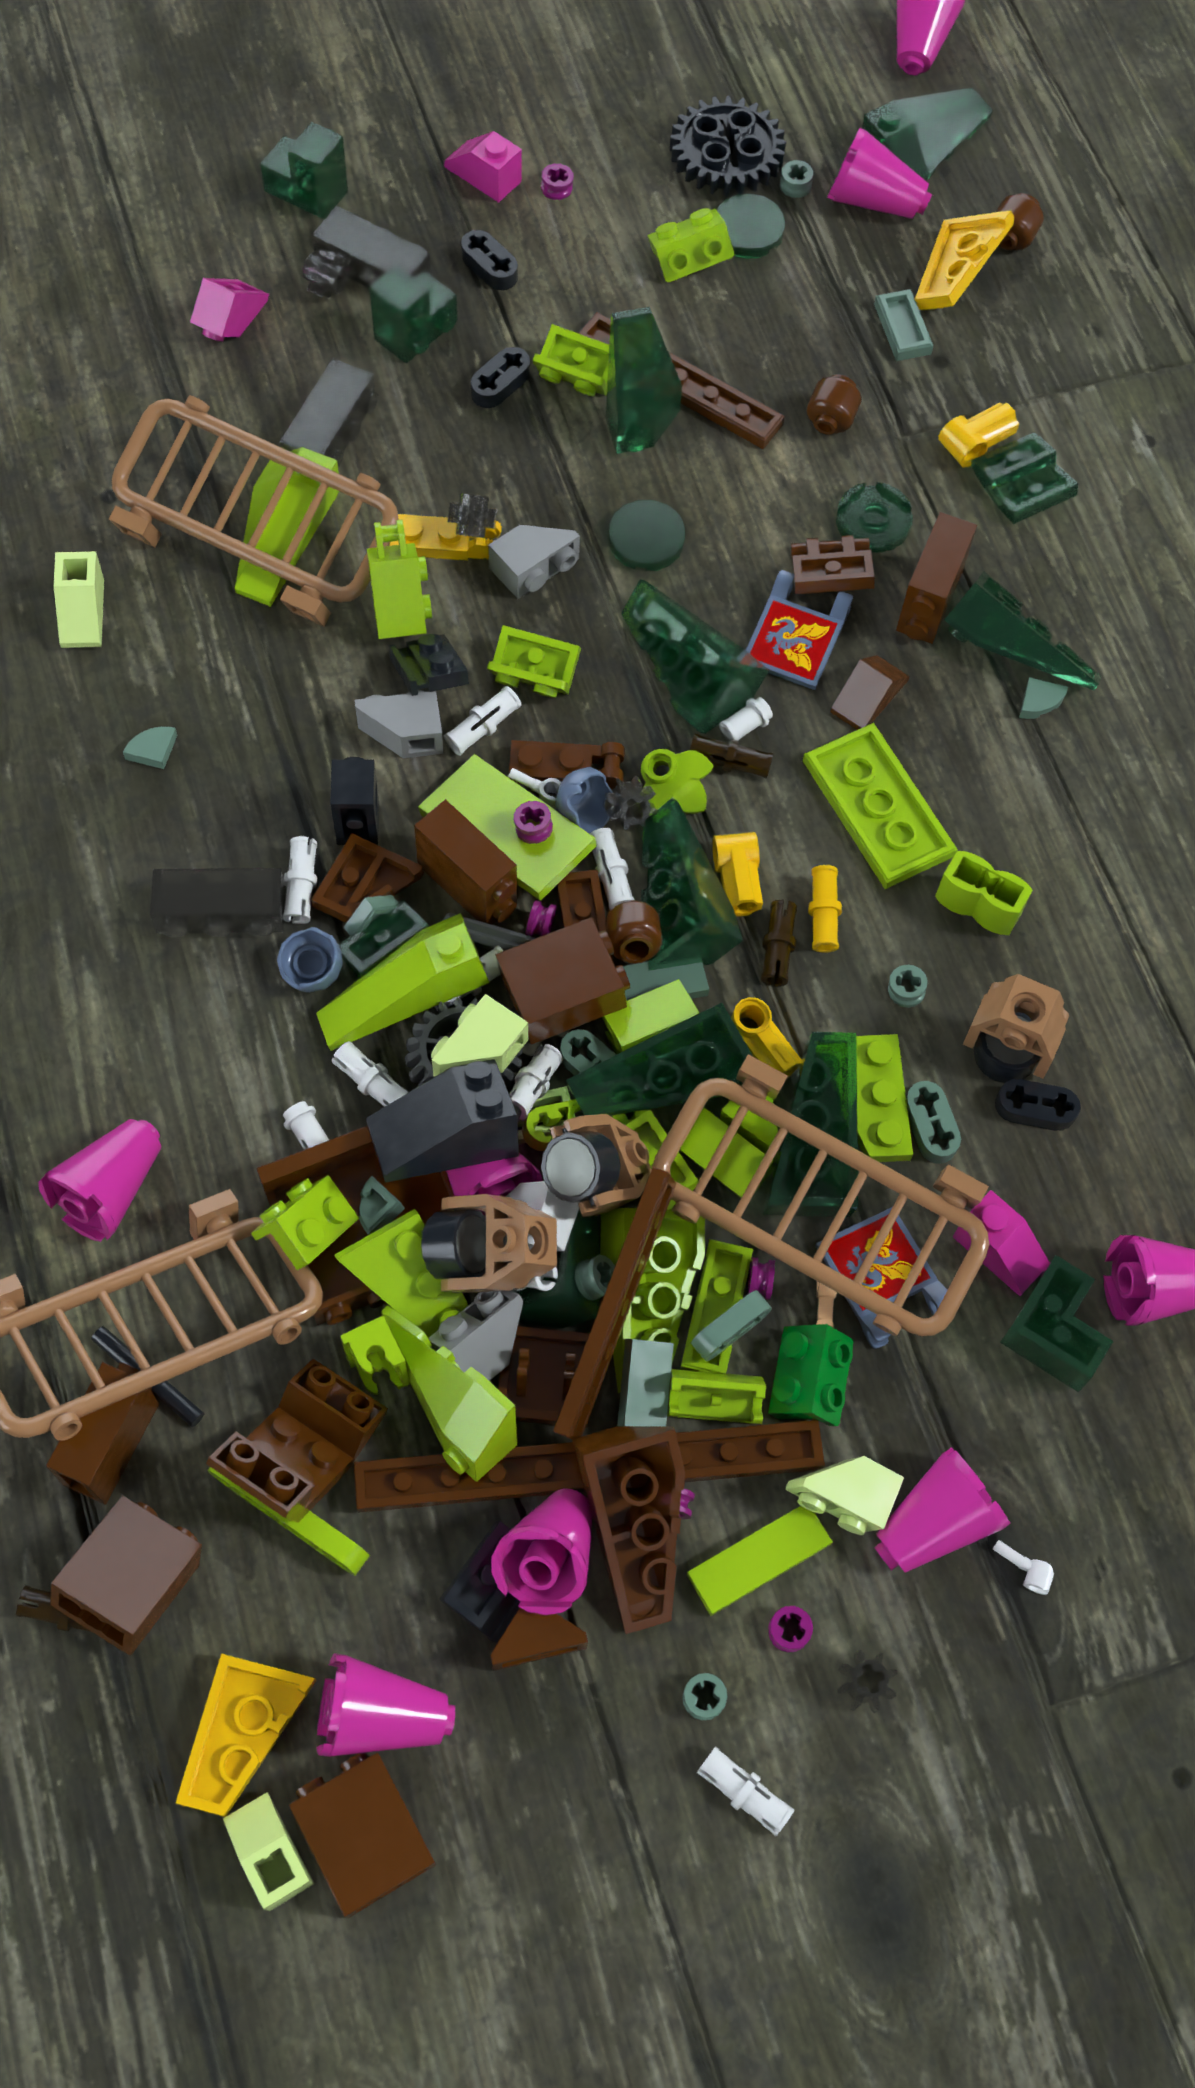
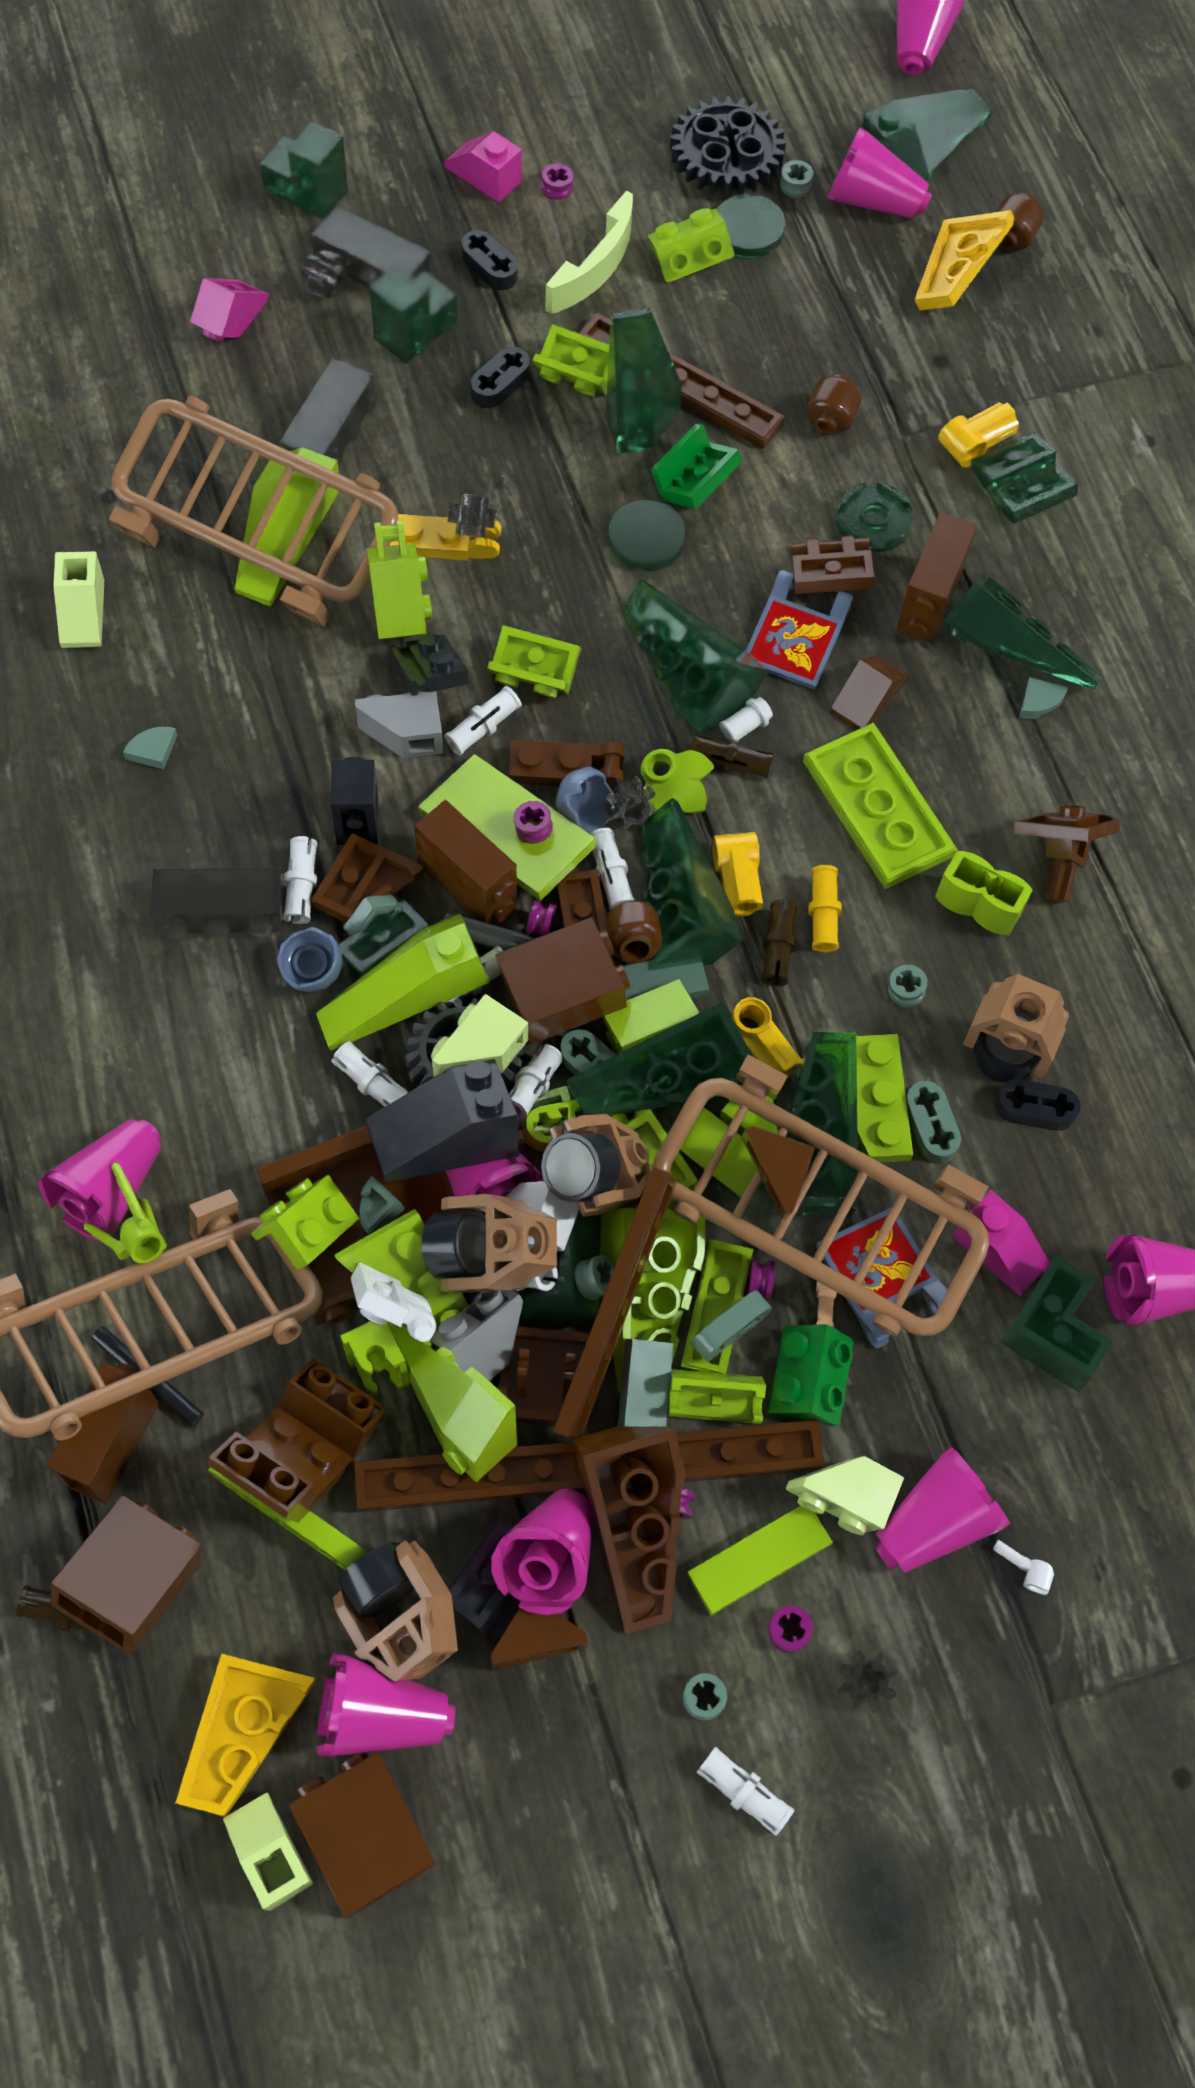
white pin [283,1101,329,1150] -> none
light grey slope [488,525,580,599] -> none
white hand [508,768,561,810] -> none
sand green tile [874,289,933,361] -> none
none -> lime plant [83,1163,167,1263]
none -> medium nougat piece [332,1541,458,1682]
none -> white plate [351,1262,436,1342]
none -> yellowish green slope [545,191,633,314]
none -> green bracket [651,424,742,510]
none -> reddish brown slope [742,1126,815,1219]
none -> reddish brown piece [1014,805,1120,903]

